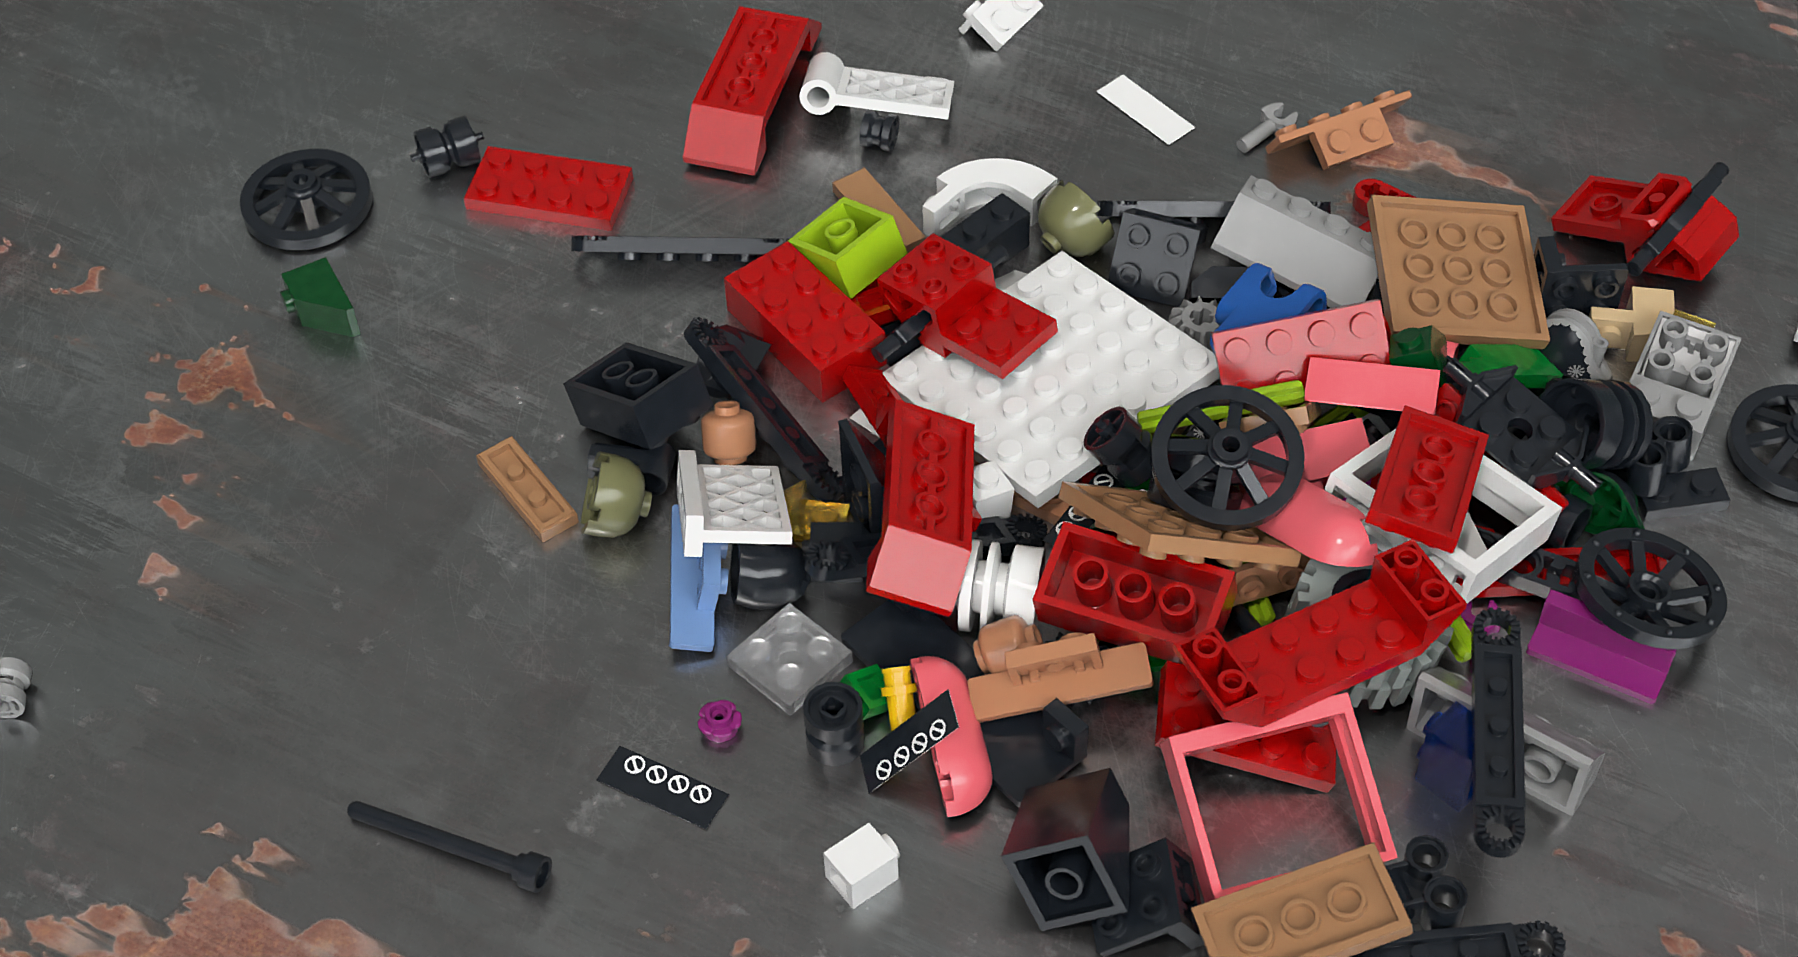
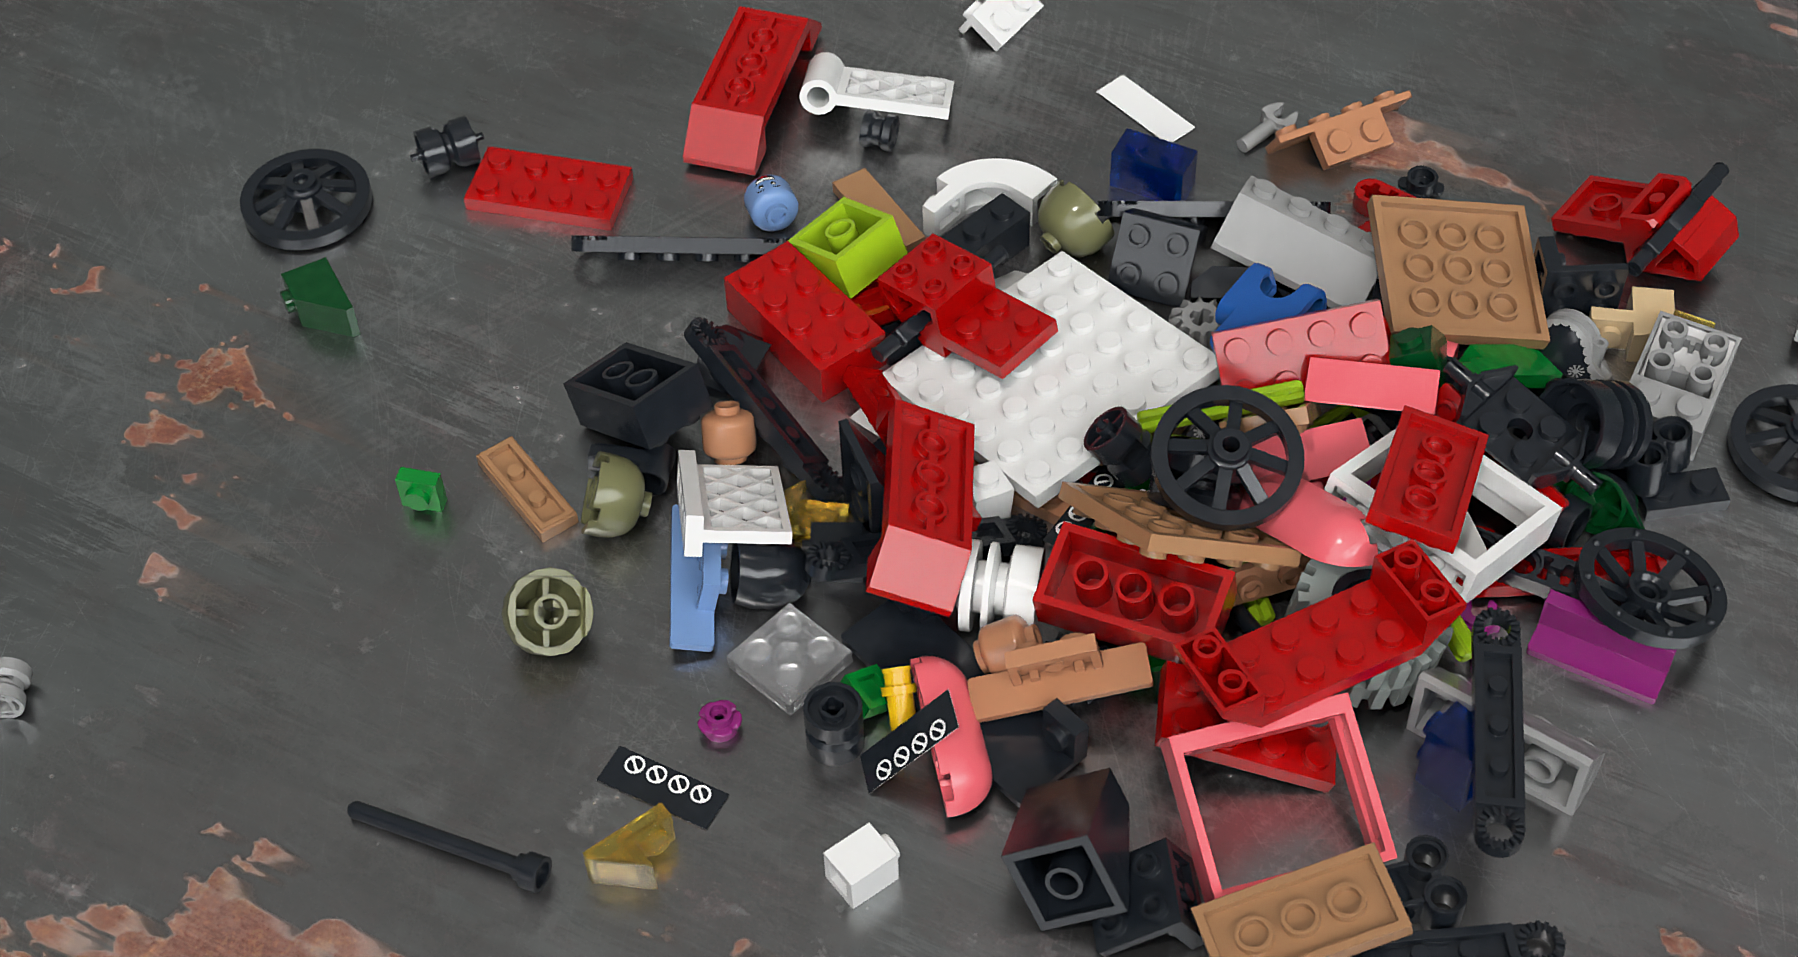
none -> green plate [395,467,447,512]
none -> olive cylinder [501,567,594,657]
none -> clear yellow slope [582,802,676,889]
none -> medium blue head [744,174,798,232]
none -> clear blue brick [1110,128,1198,201]
none -> black plate [1398,166,1444,199]

